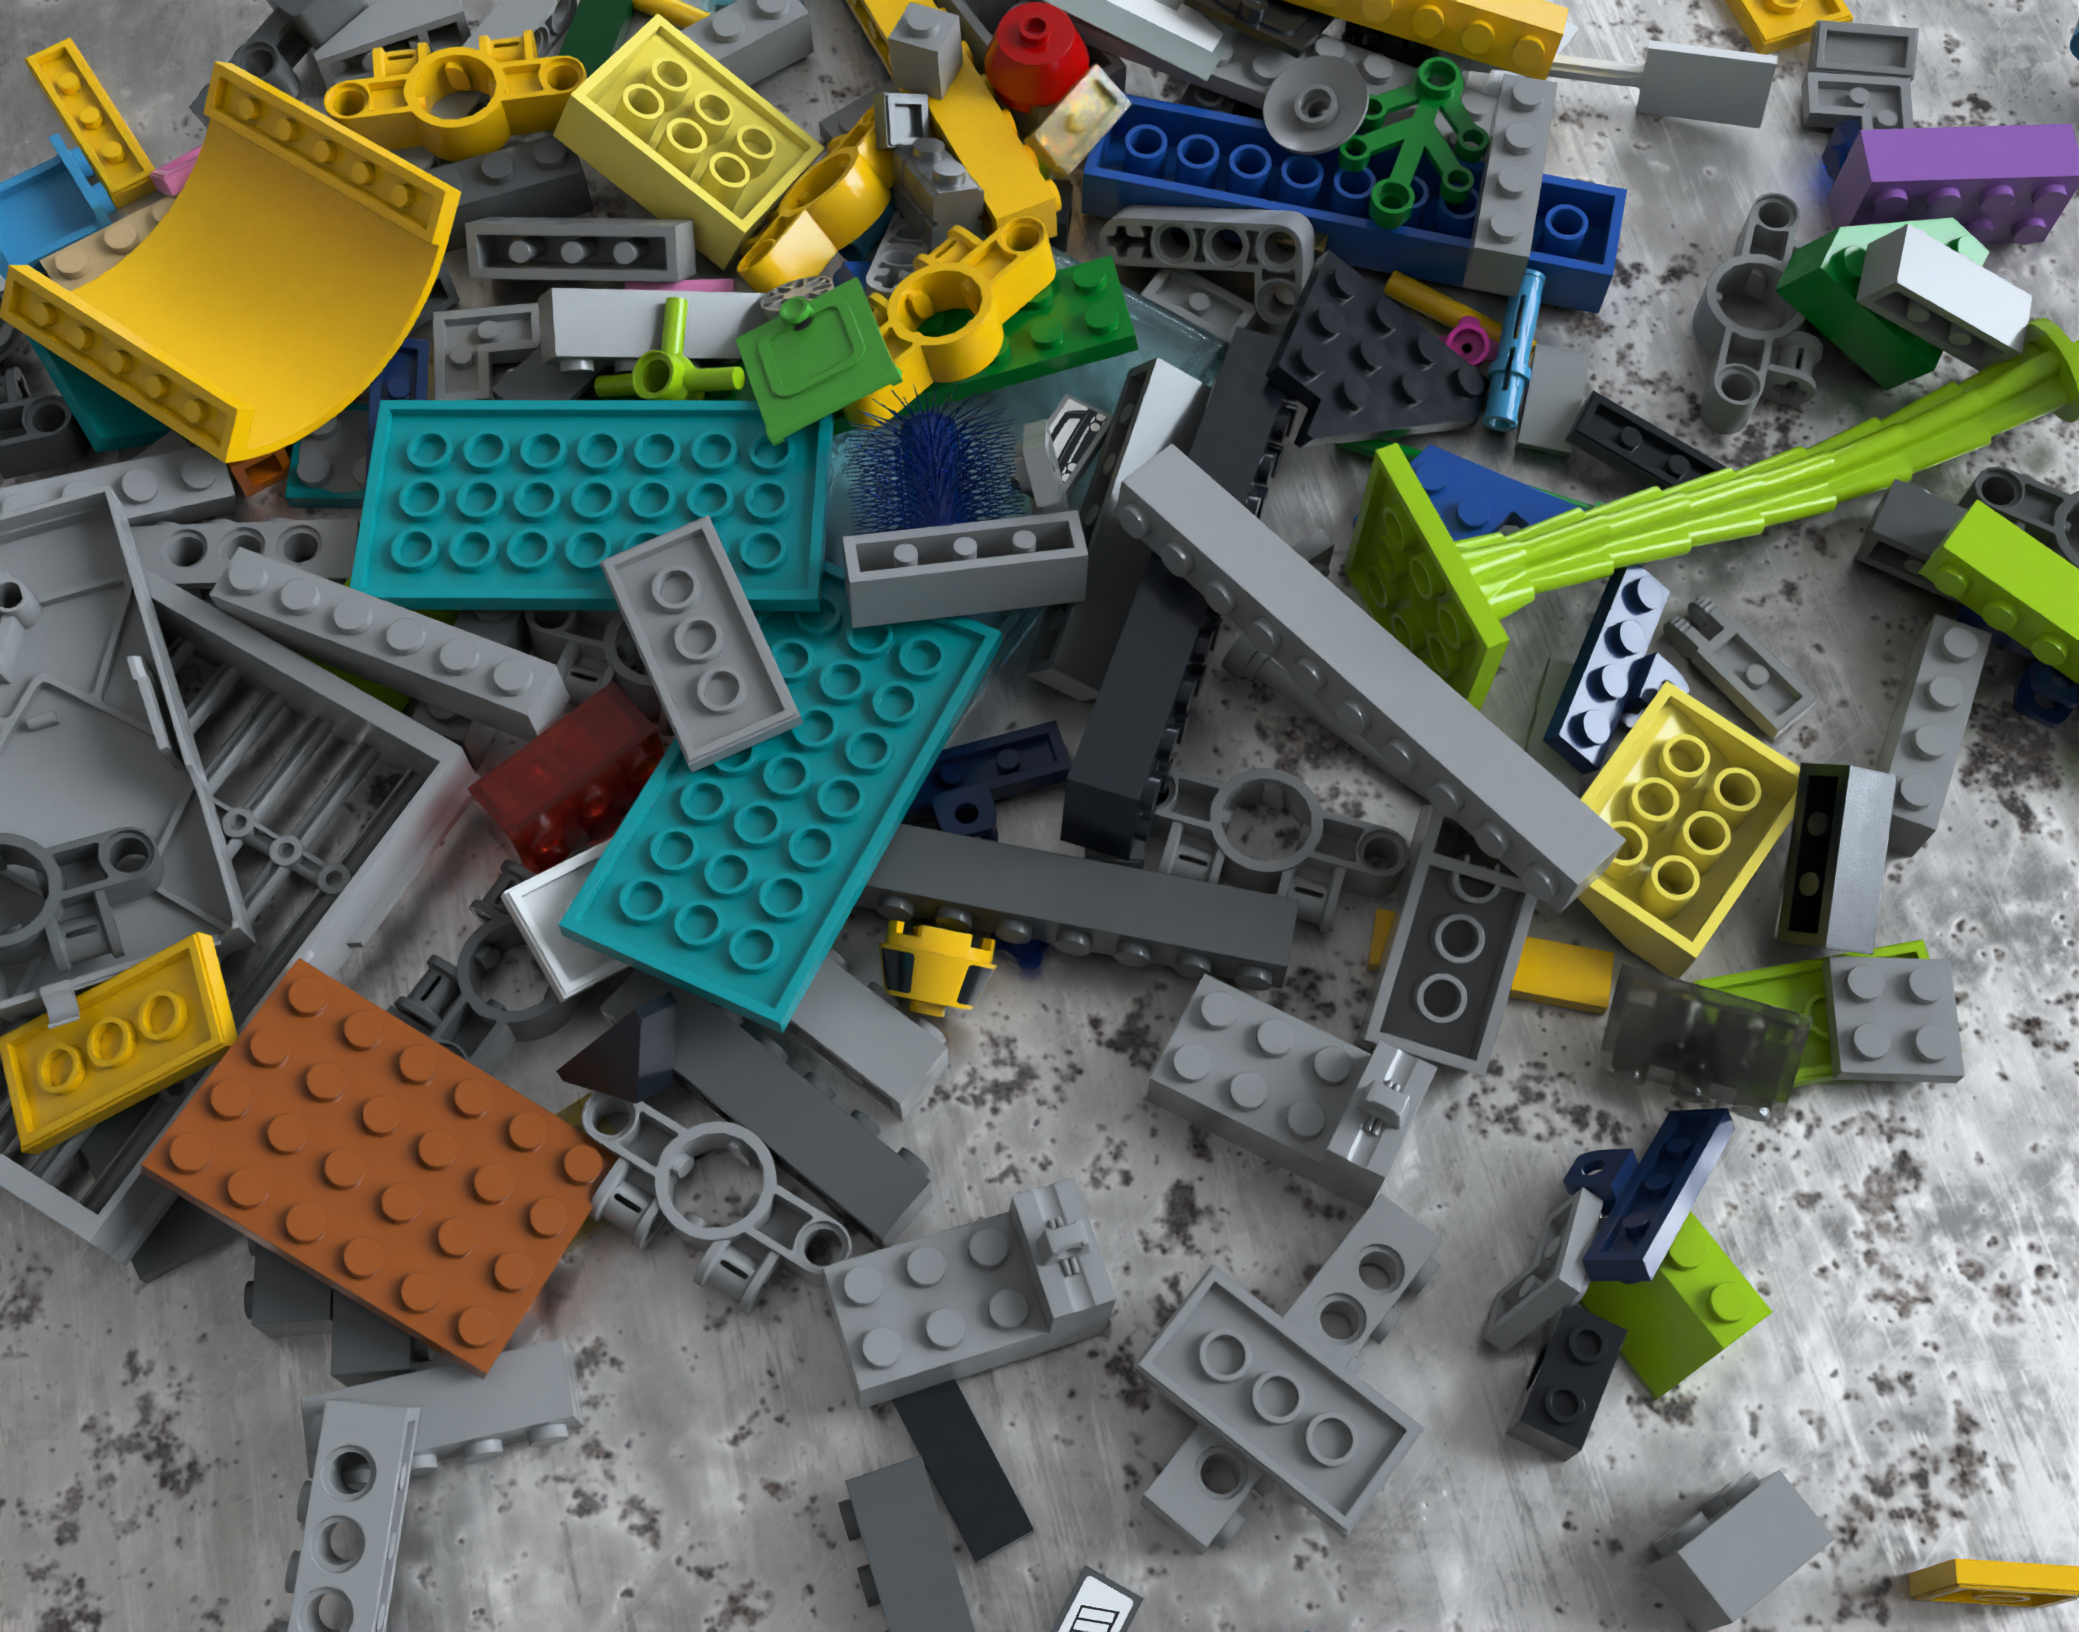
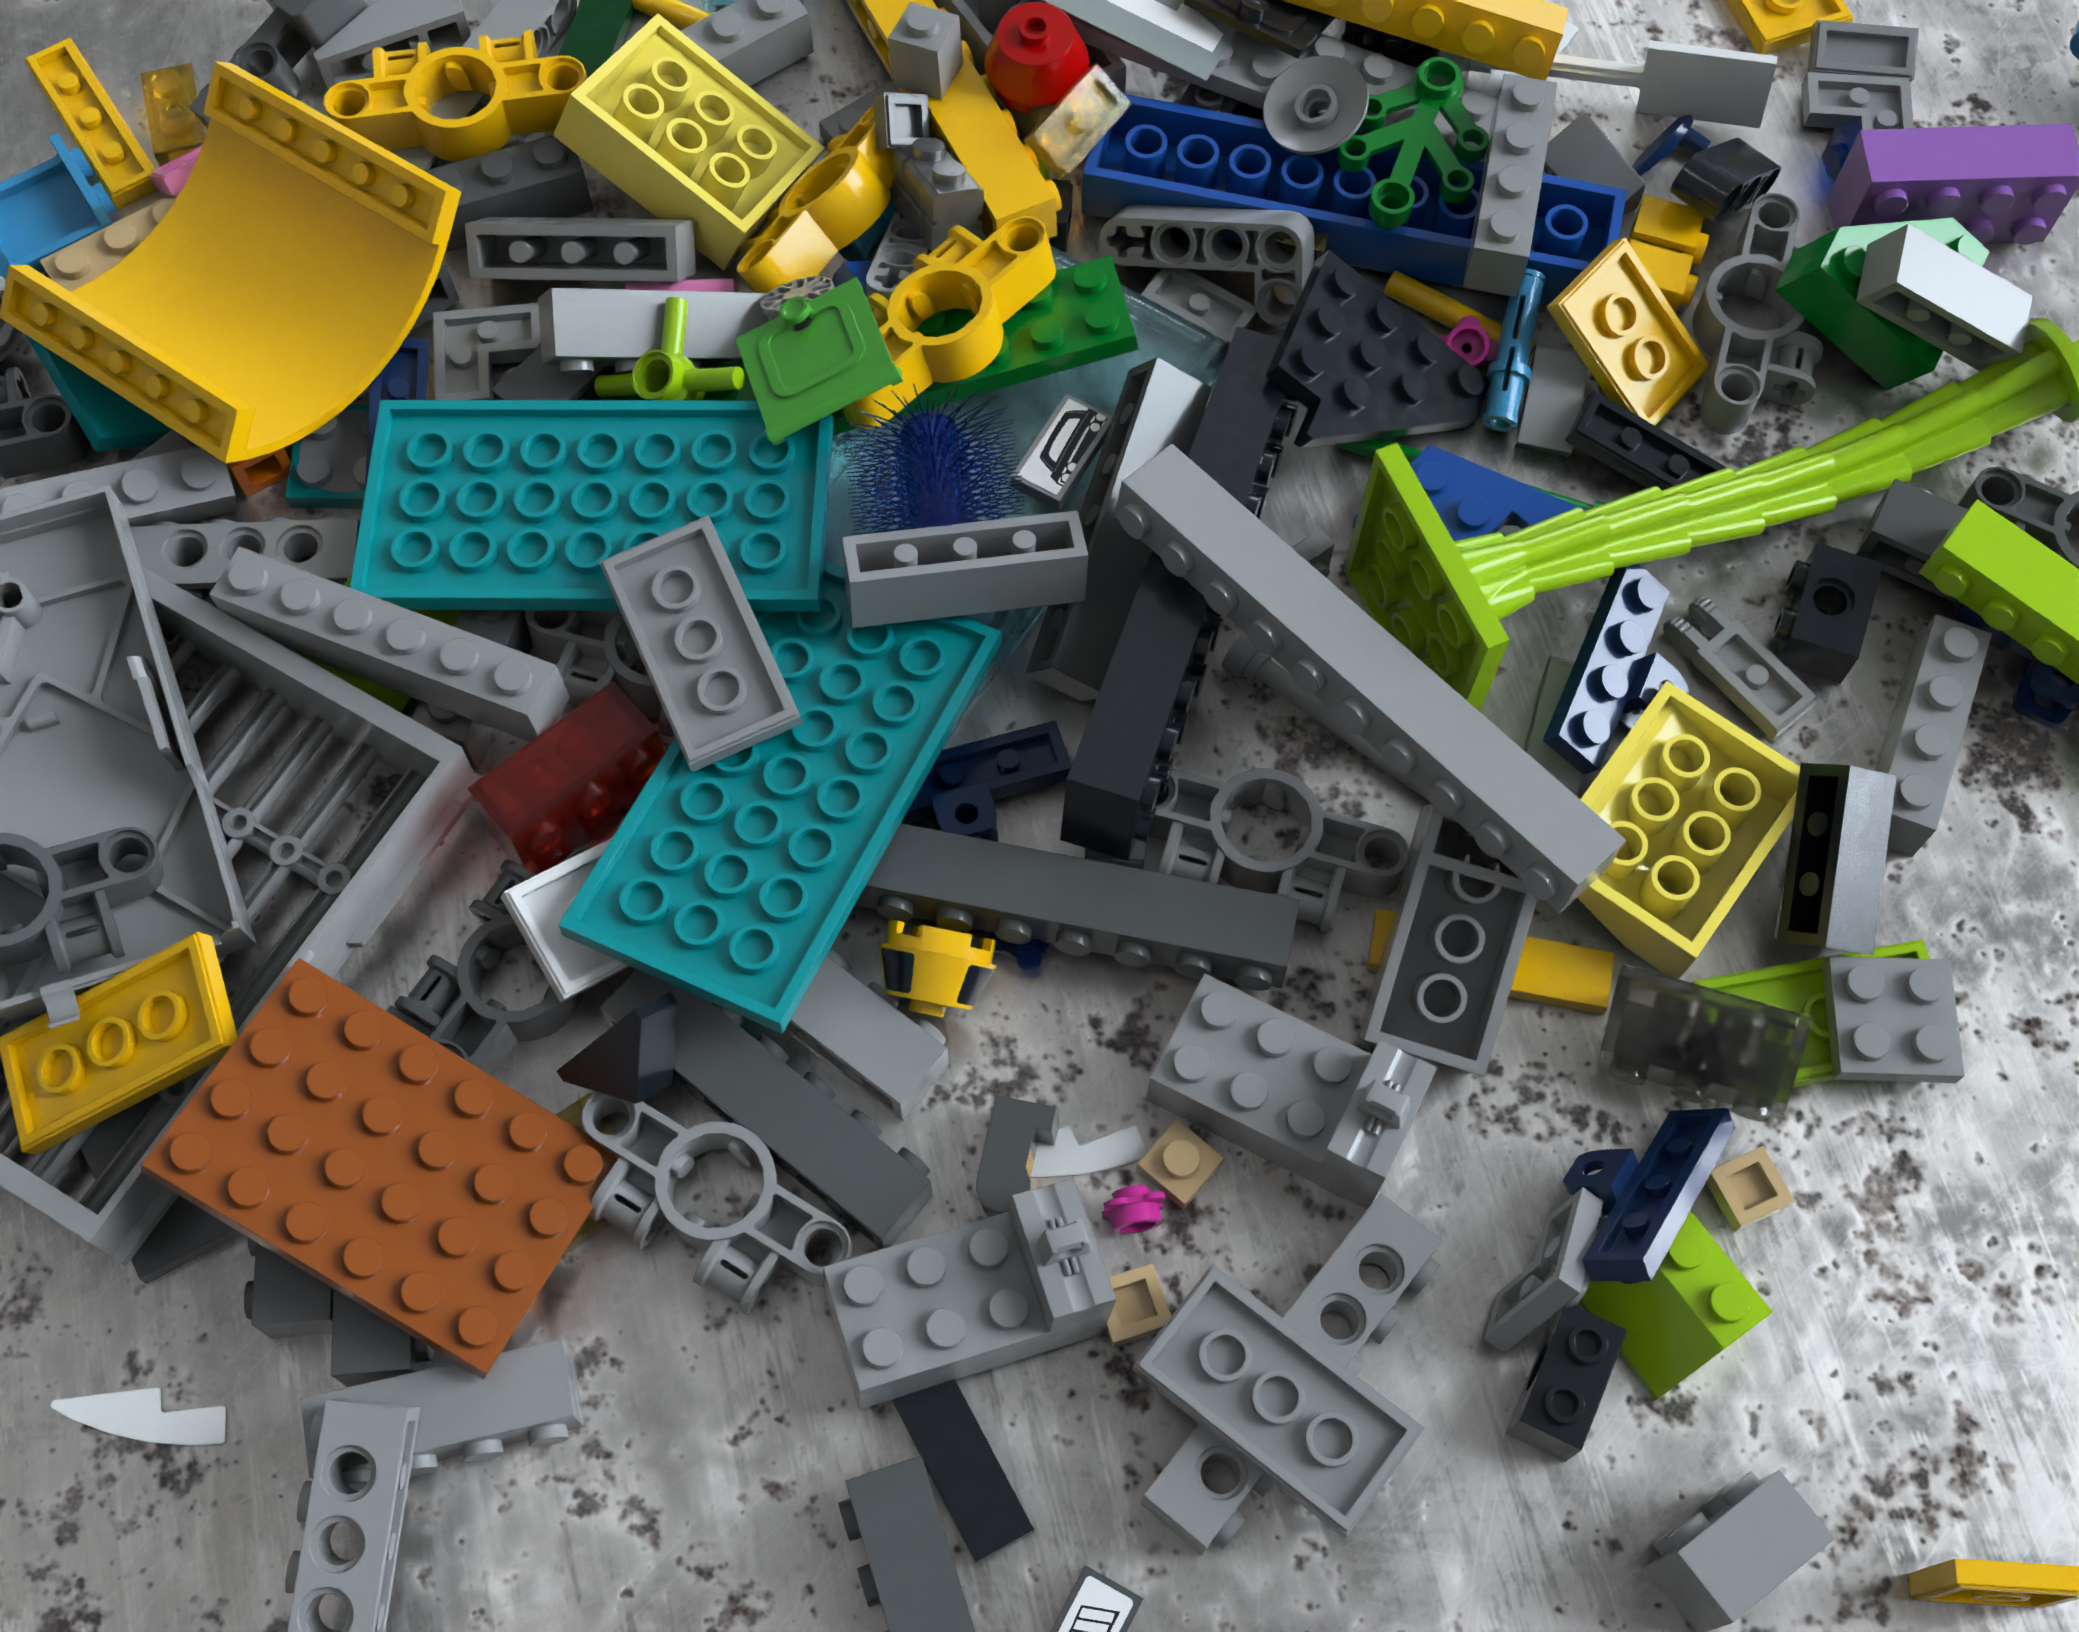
light grey plate [1014,419,1070,515] -> none
none -> white sticker [50,1387,226,1446]
none -> clear yellow plate [140,63,207,167]
none -> white sticker [974,1125,1147,1178]
none -> dark grey leg [976,1095,1060,1217]
none -> dark pink plate [1101,1185,1166,1235]
none -> tan plate [1106,1263,1171,1348]
none -> tan plate [1136,1119,1225,1210]
none -> light grey slope [1544,114,1645,215]
none -> yellow tile [1546,237,1711,425]
none -> yellow piece [1628,194,1709,313]
none -> dark blue bar [1632,115,1712,176]
none -> black beam [1670,137,1781,223]
none -> tan plate [1706,1146,1795,1232]
none -> black brick [1772,542,1884,684]

